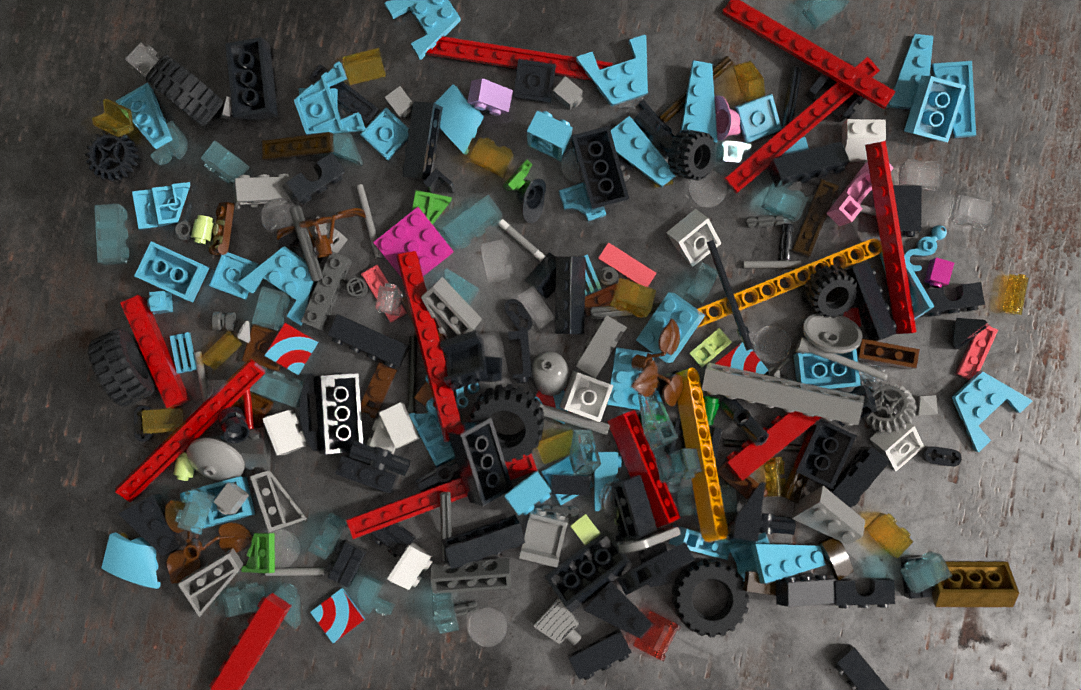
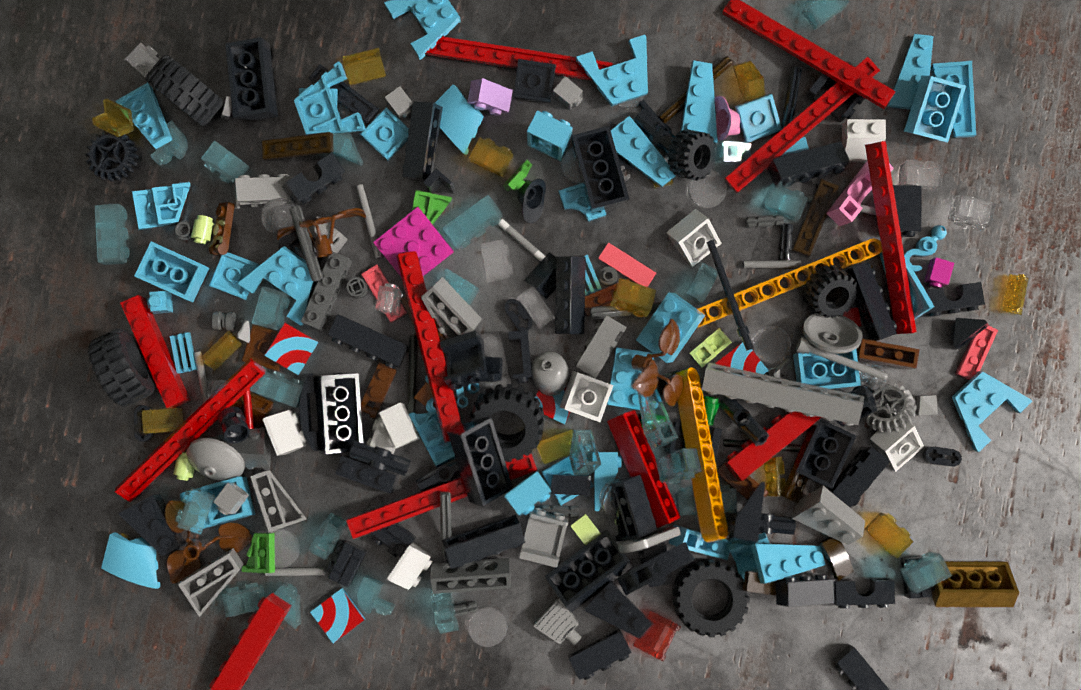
light grey axle [540,404,609,434] -> none

